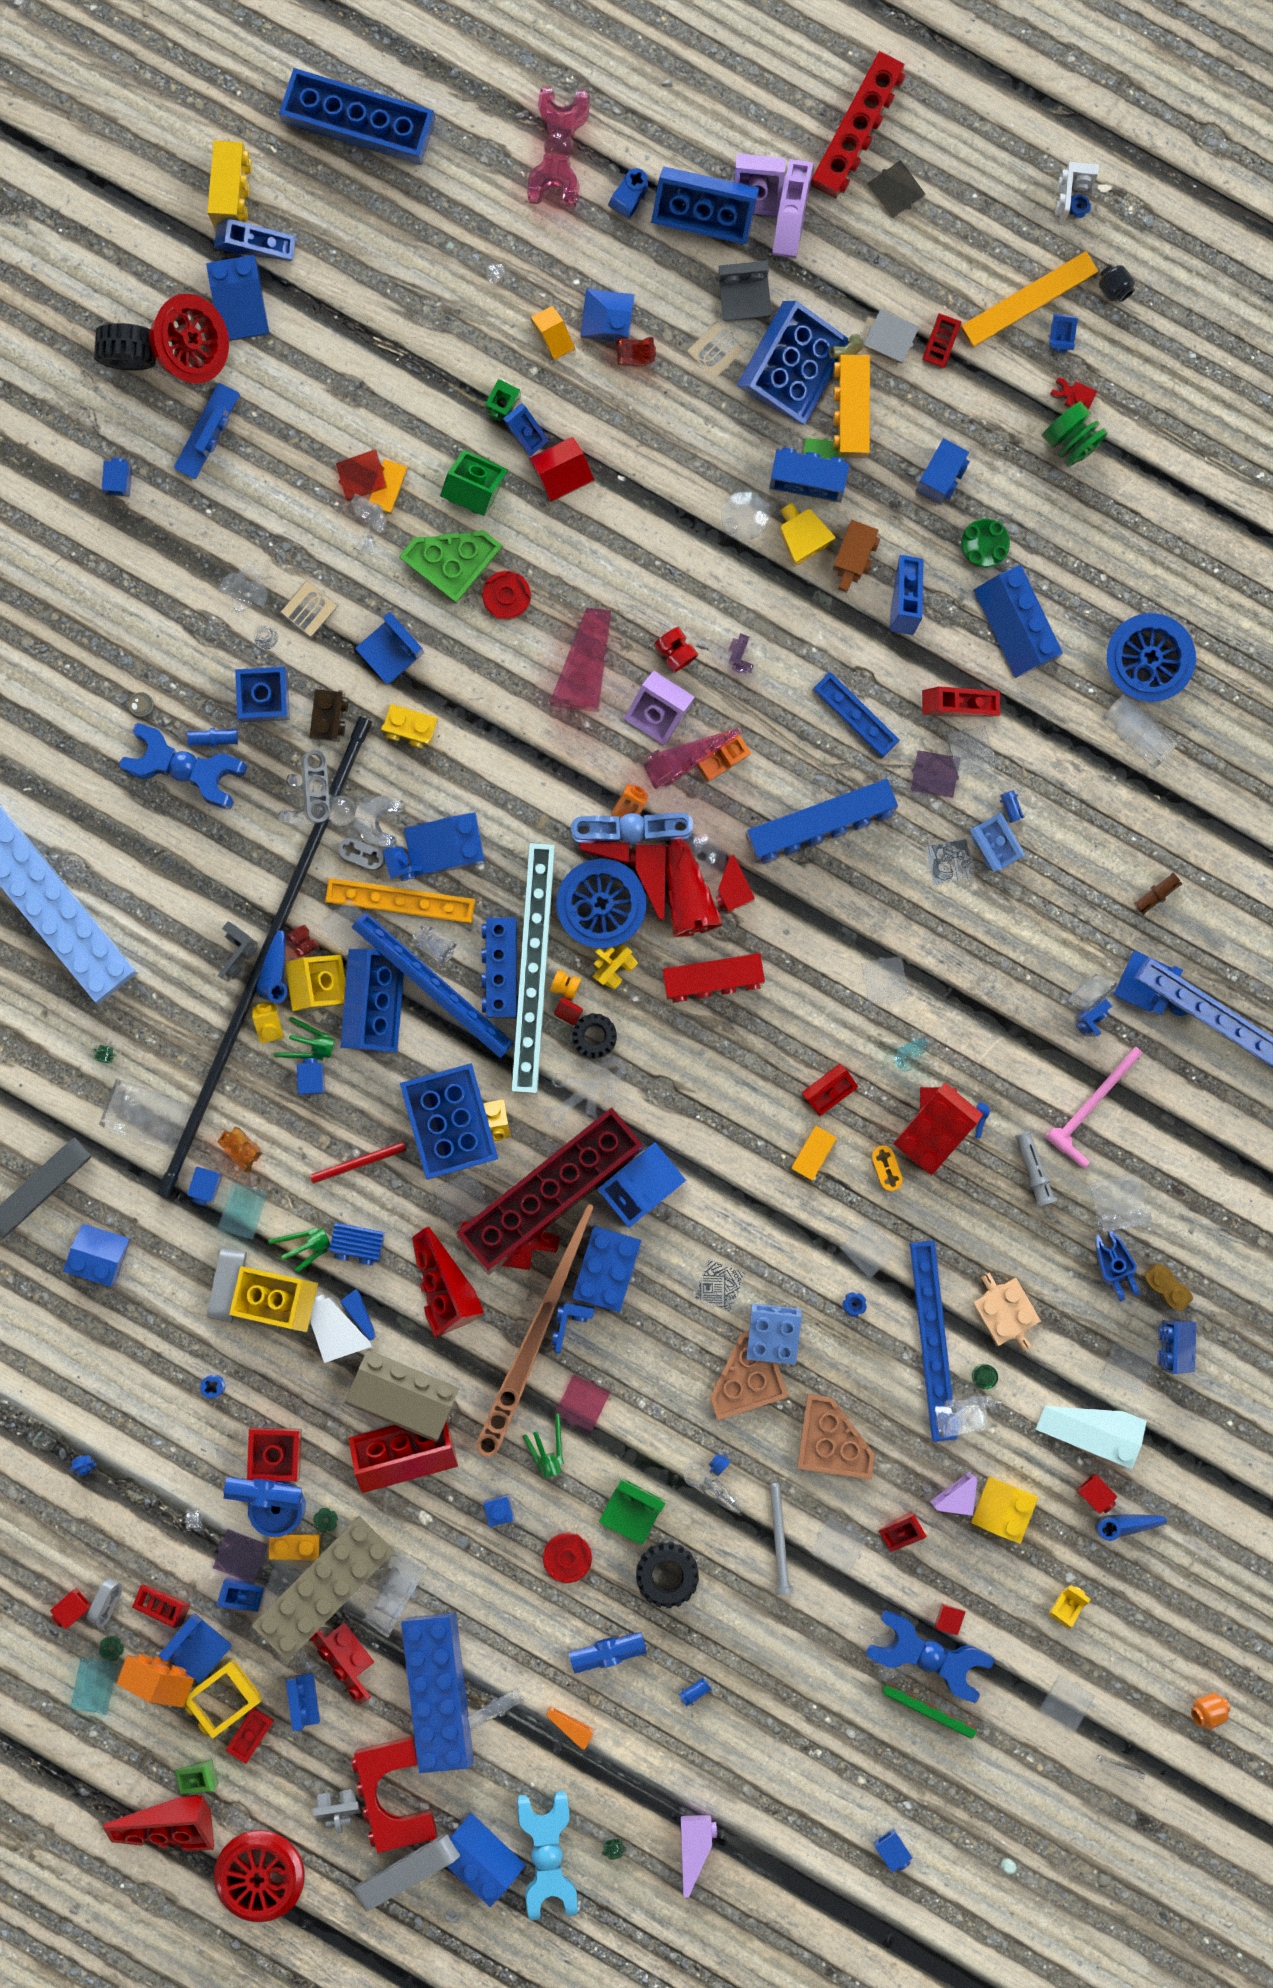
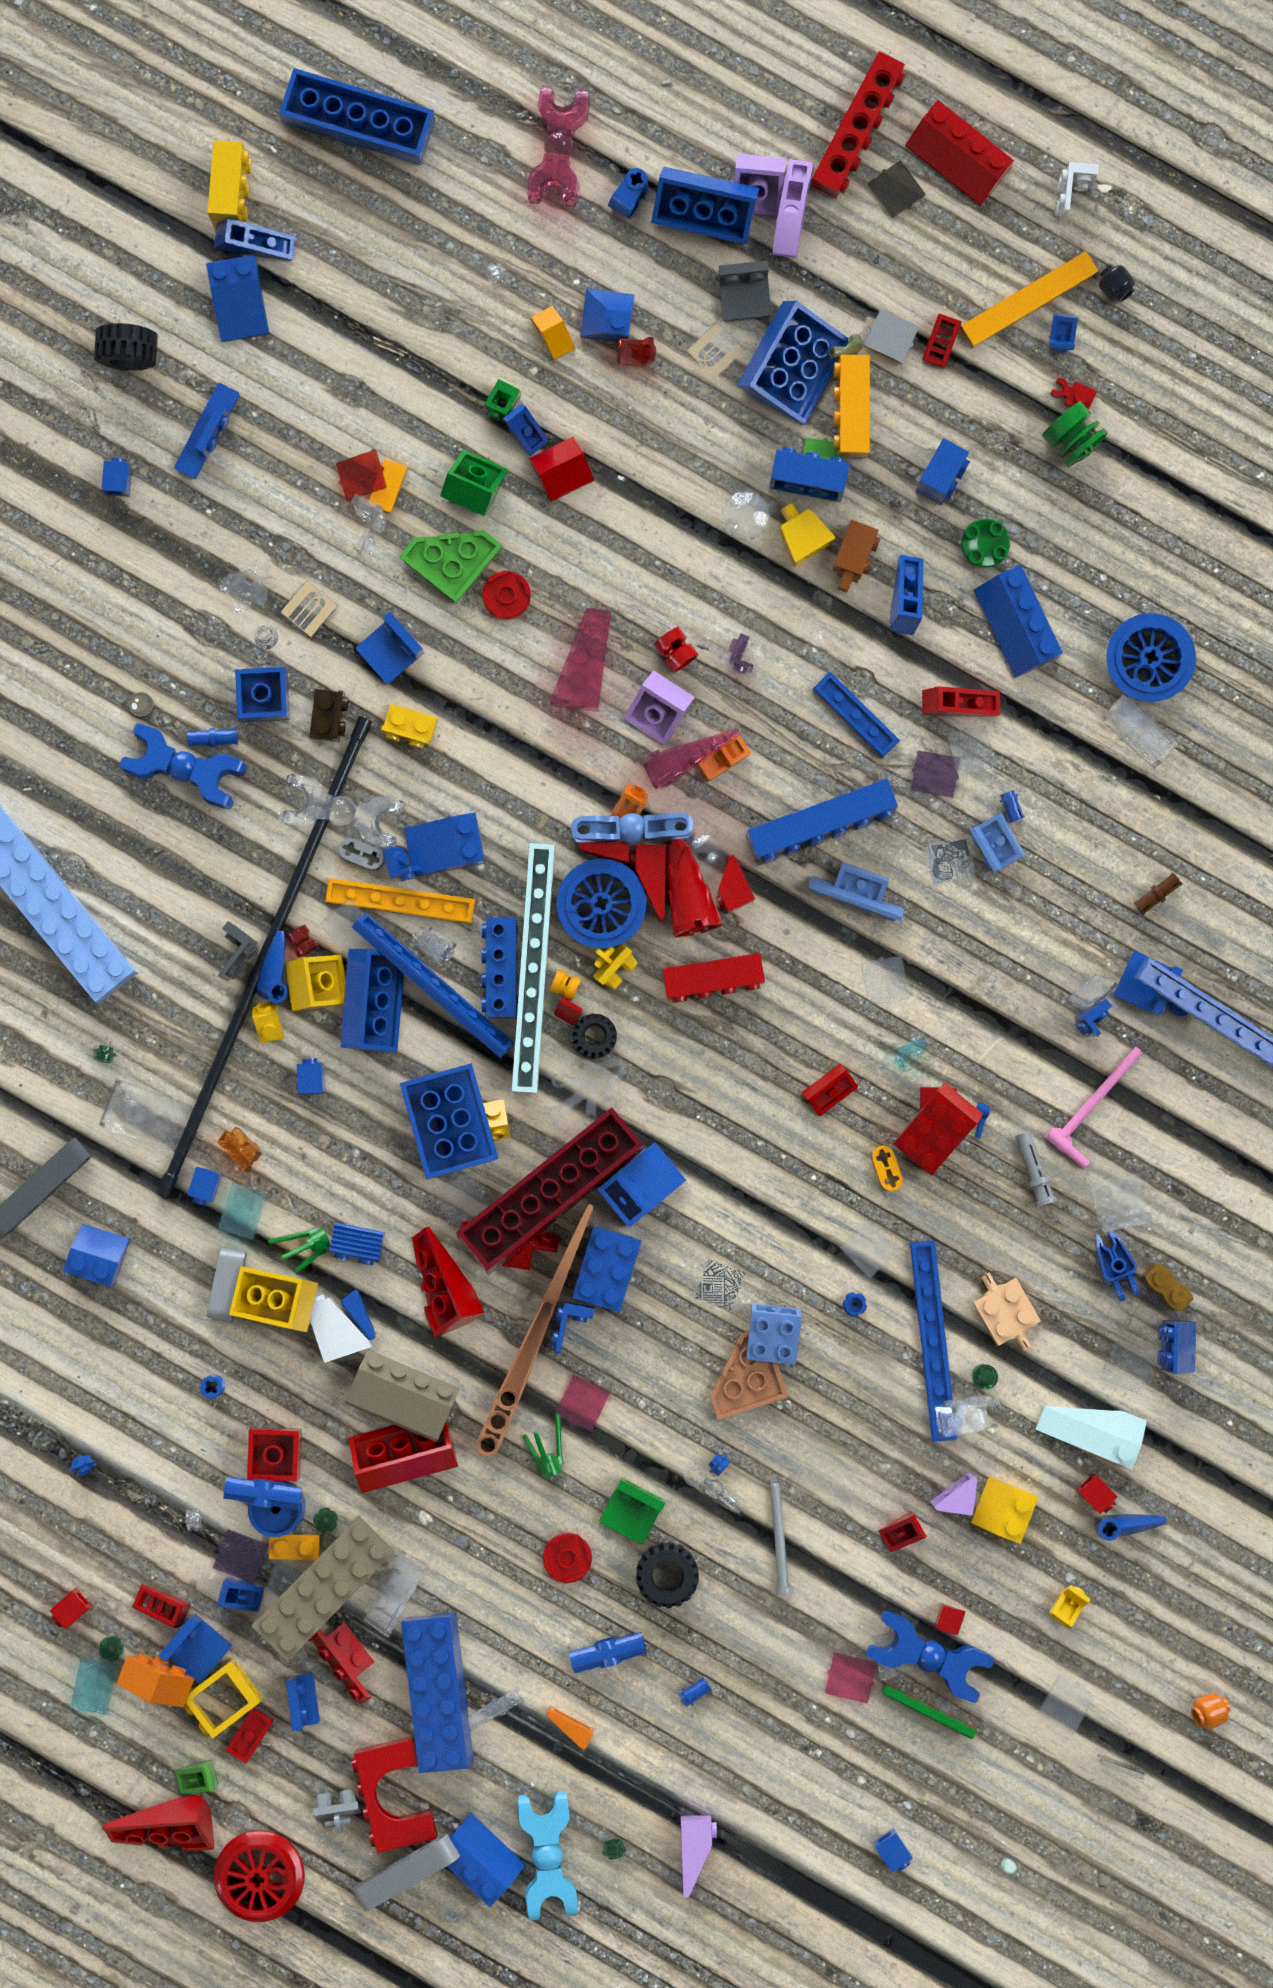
light grey beam [87,1578,123,1627] -> none
red piece [150,293,229,383] -> none
green plant [273,1017,335,1061] -> none
light grey beam [301,750,330,823] -> none
red bar [310,1141,407,1184] -> none
blue brick [483,1494,515,1527] -> none
light orange tile [791,1125,837,1181] -> none
nougat plate [797,1394,875,1480] -> none
clear piece [810,1517,868,1574] -> none
blue plate [1069,194,1091,218] -> none
none -> medium blue bracket [808,862,904,921]
none -> clear pink piece [825,1652,877,1703]
none -> red slope [905,100,1014,206]

